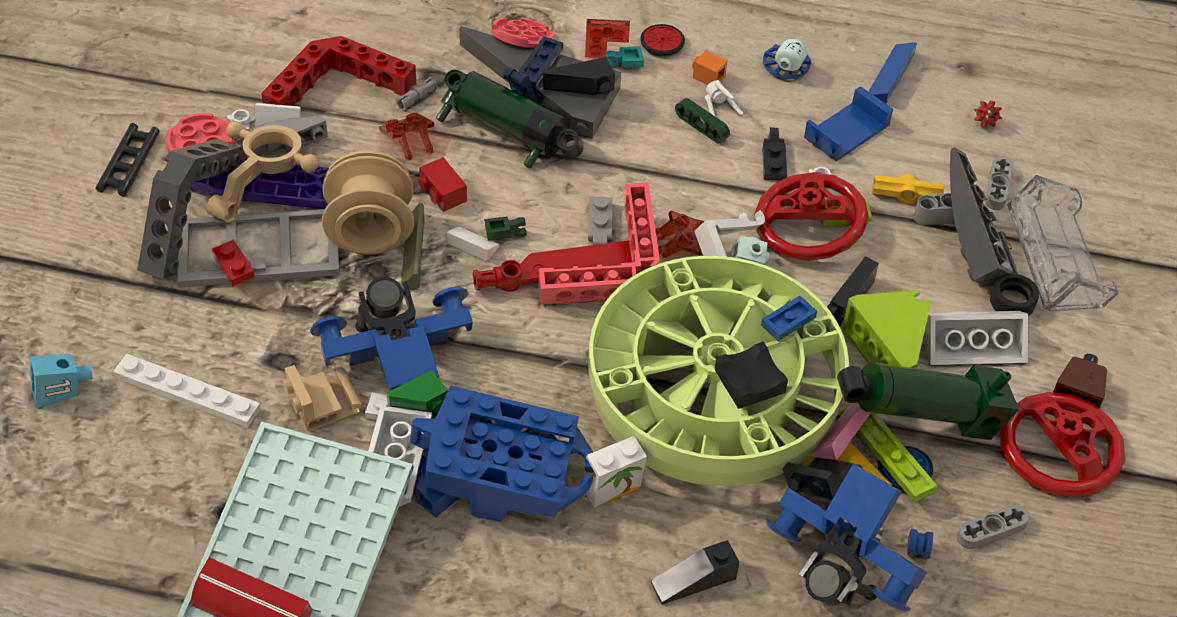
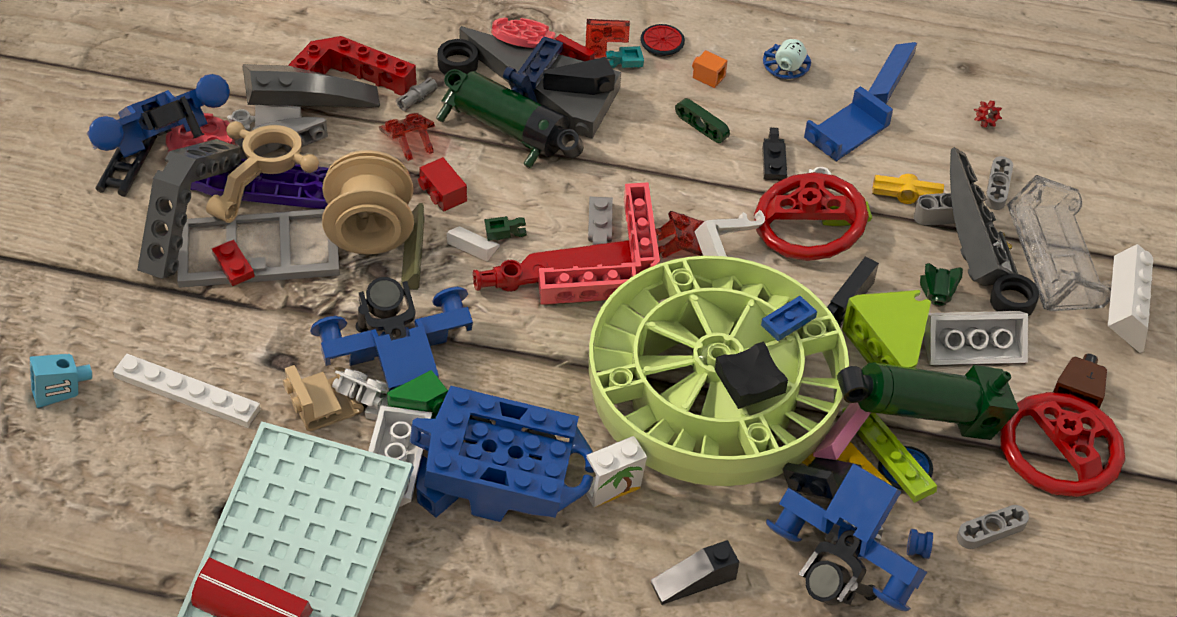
white plant [704,80,744,116] -> none
light aqua brick [731,235,769,265] -> none
none -> blue piece [87,74,230,158]
none -> dark grey wedge [242,64,380,108]
none -> white hinge [332,368,389,408]
none -> black tyre [437,39,478,75]
none -> red plate [555,34,595,61]
none -> dark green brick [920,263,963,306]
none -> white slope [1108,244,1153,353]

